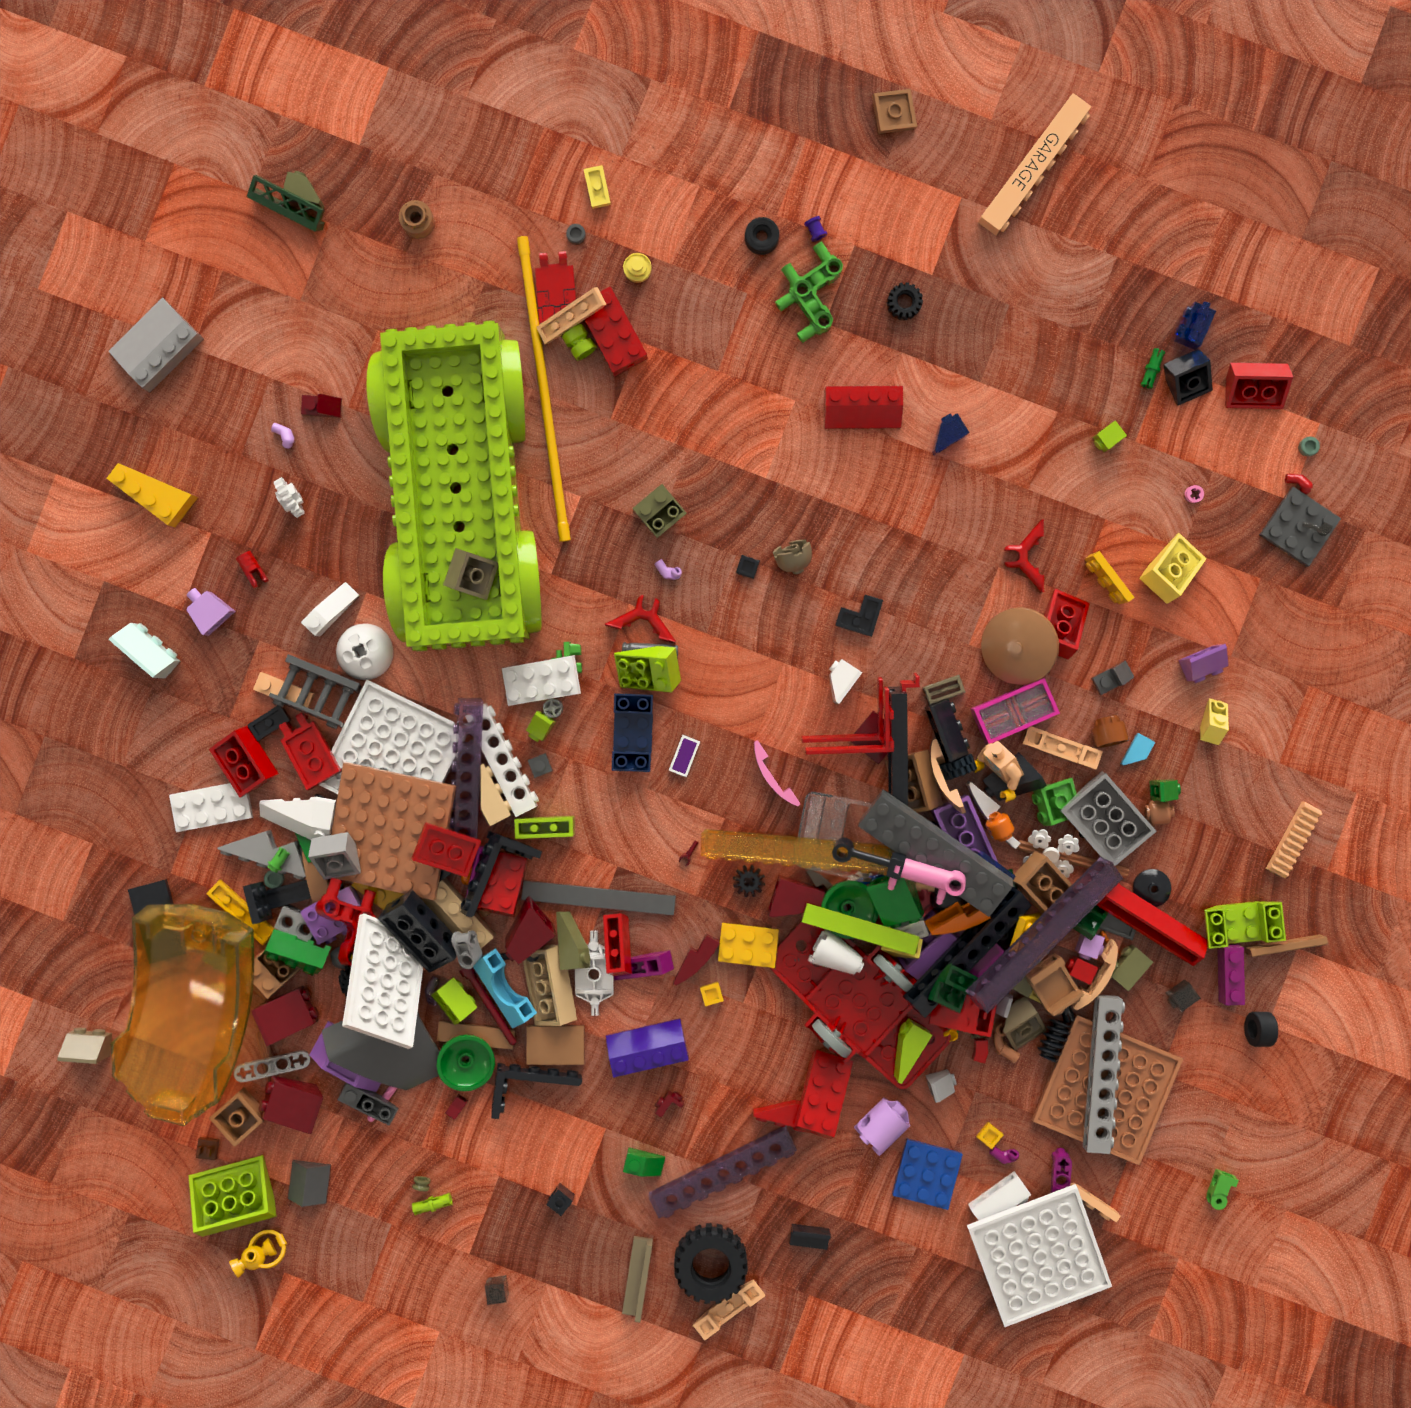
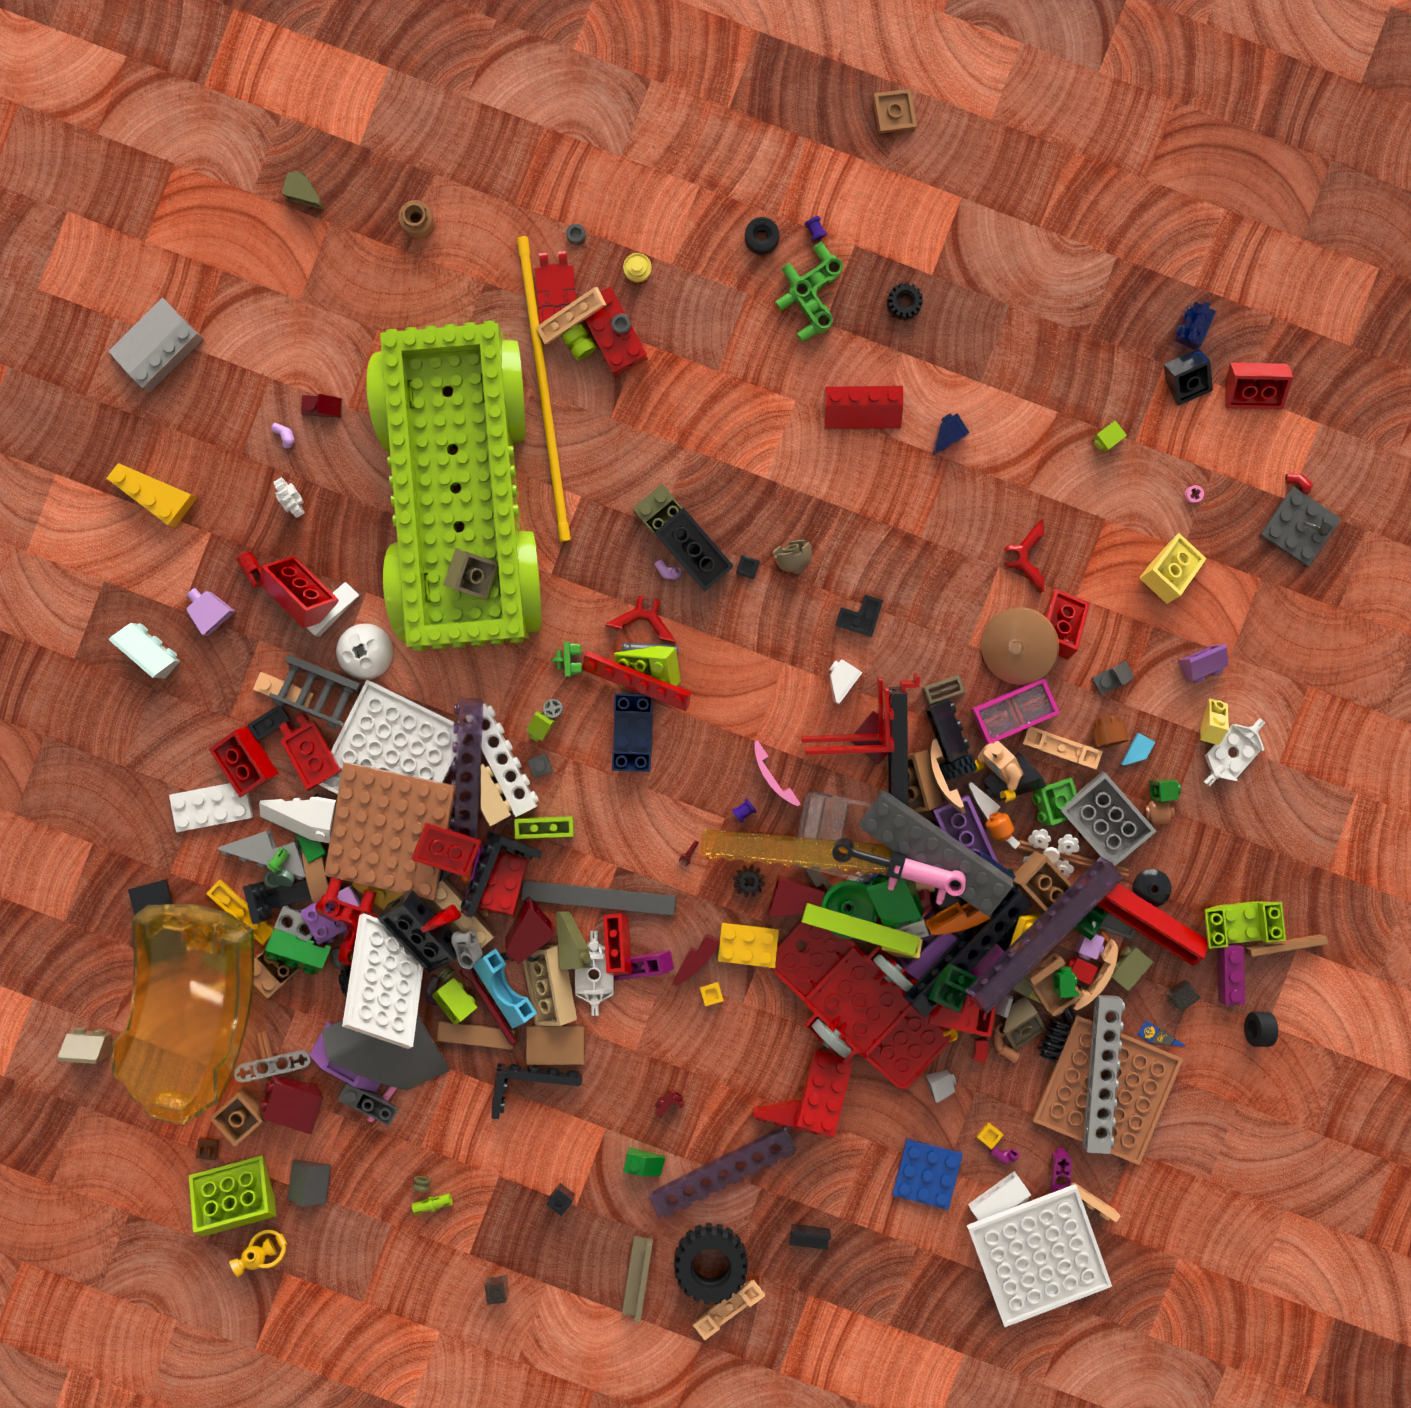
dark green fence [246,175,325,232] -> none
dark red slope [251,986,319,1046] -> none
light grey slope [308,832,361,880] -> none
green dish [437,1035,495,1091] -> none
dark red piece [445,1094,468,1120] -> none
white plate [502,655,581,706] -> none
light yellow plate [584,165,611,209] -> none
dark purple slope [606,1018,689,1078] -> none
dark purple tile [669,735,700,777] -> none
white cone [808,929,864,975] -> none
lavender cylinder [854,1097,911,1156] -> none
lime slope [894,1018,932,1084] -> none
light nougat brick [978,93,1091,236] -> none
yellow plate [1085,551,1135,604] -> none
green pin [1140,348,1165,389] -> none
bright green leg [1206,1169,1239,1210] -> none
light nougat gear [1266,802,1322,878] -> none
sand green tile [1298,437,1320,457] -> none
none -> red slope [260,556,339,629]
none -> sand green tile [274,870,295,887]
none -> red slope [421,904,462,932]
none -> olive bush [437,964,456,983]
none -> red plate [582,651,691,711]
none -> dark grey tile [611,314,631,335]
none -> black slope [654,507,734,592]
none -> dark purple bush [732,798,757,823]
none -> green brick [1053,967,1079,998]
none -> sticker [1138,1020,1185,1047]
none -> white plate [1204,718,1266,787]

